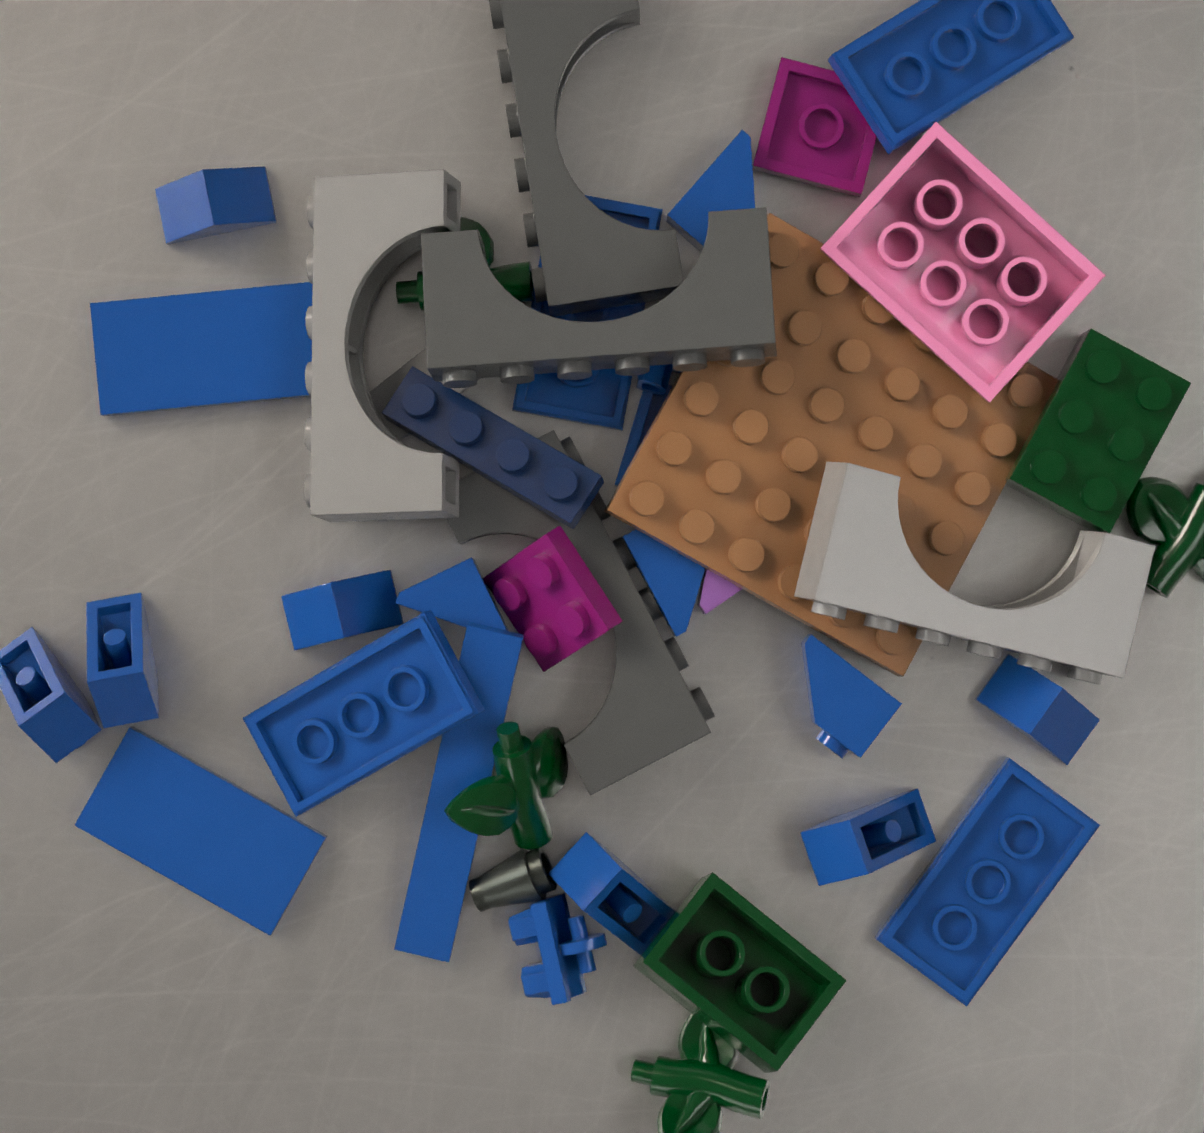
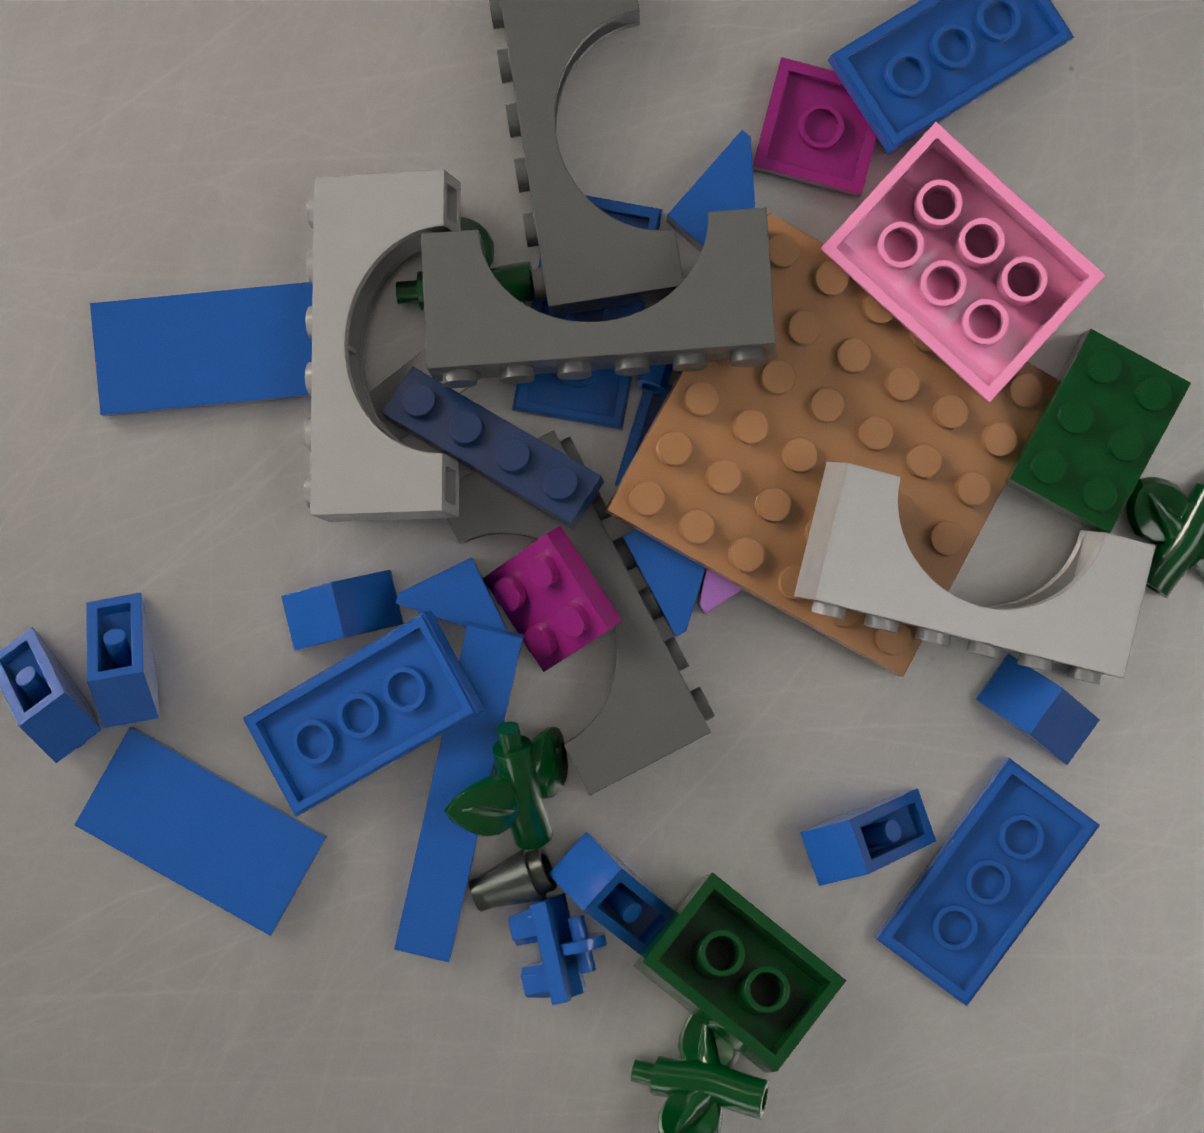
blue slope [155,166,277,245] -> none
blue slope [801,634,902,759] -> none

